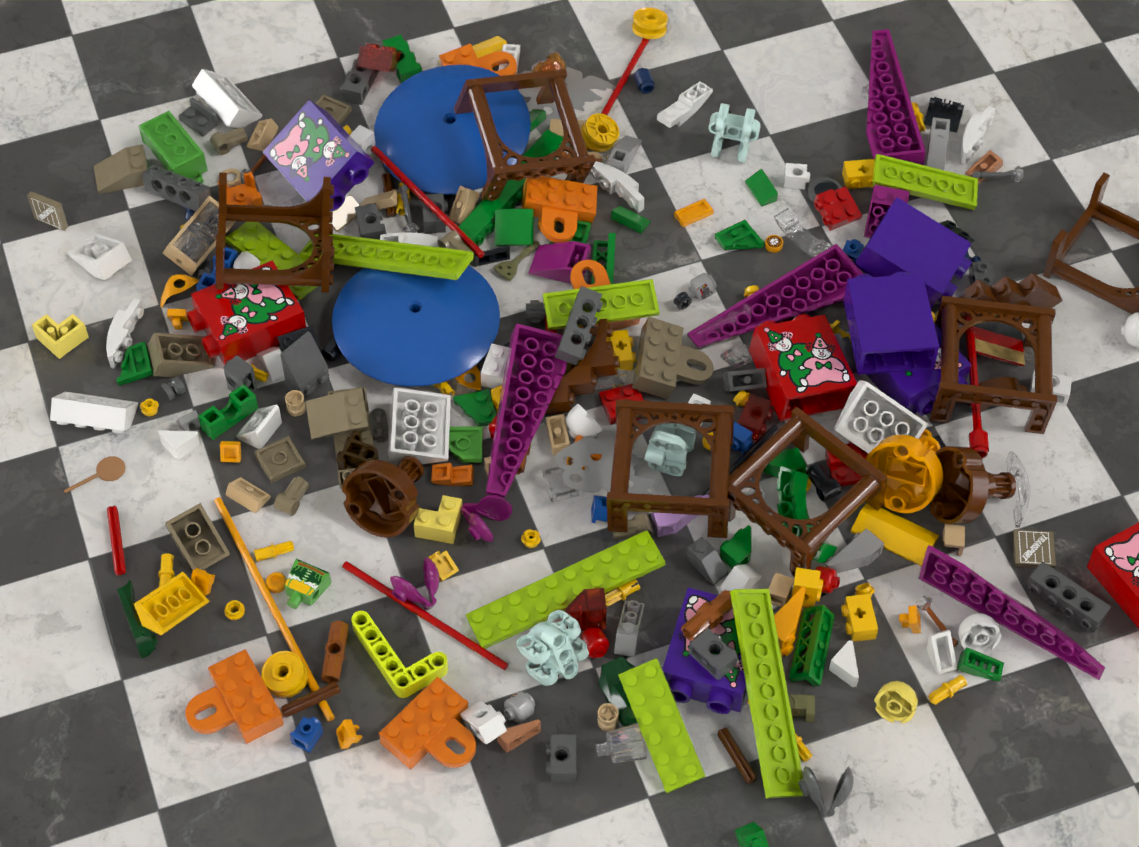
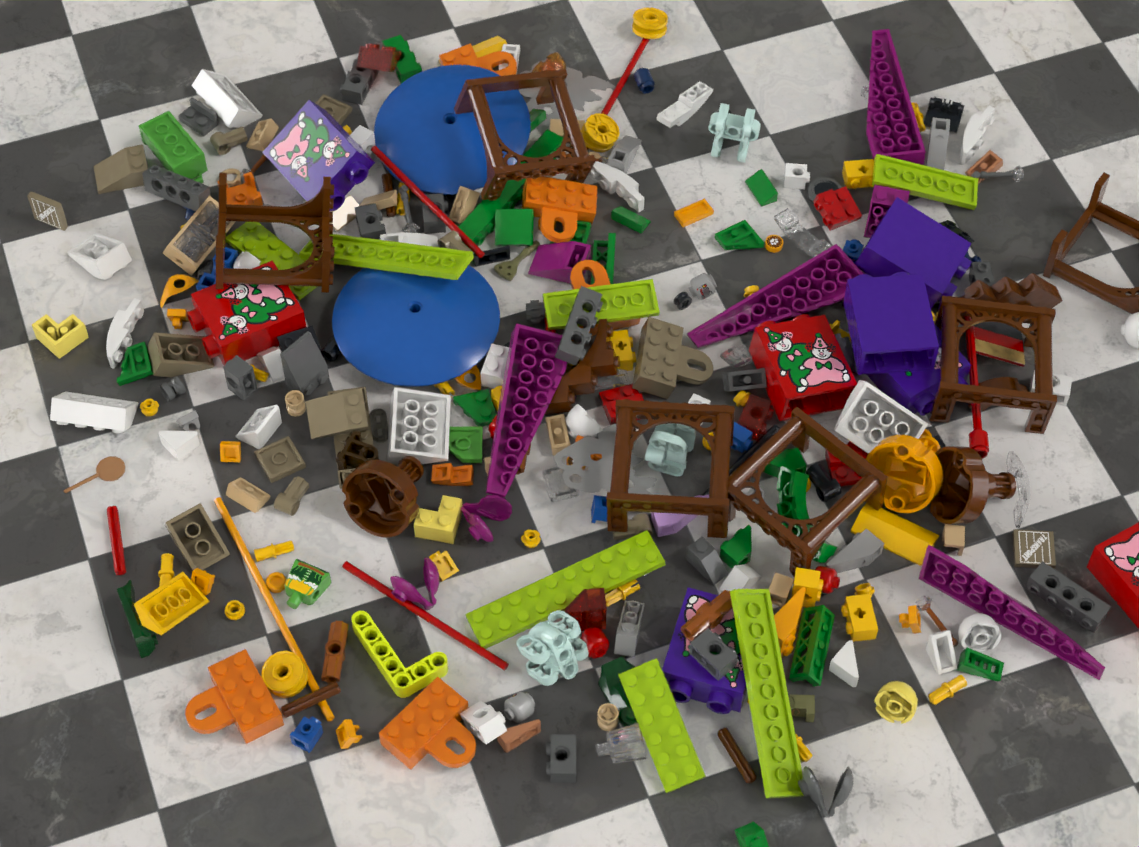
green arch [198,384,258,440] -> none

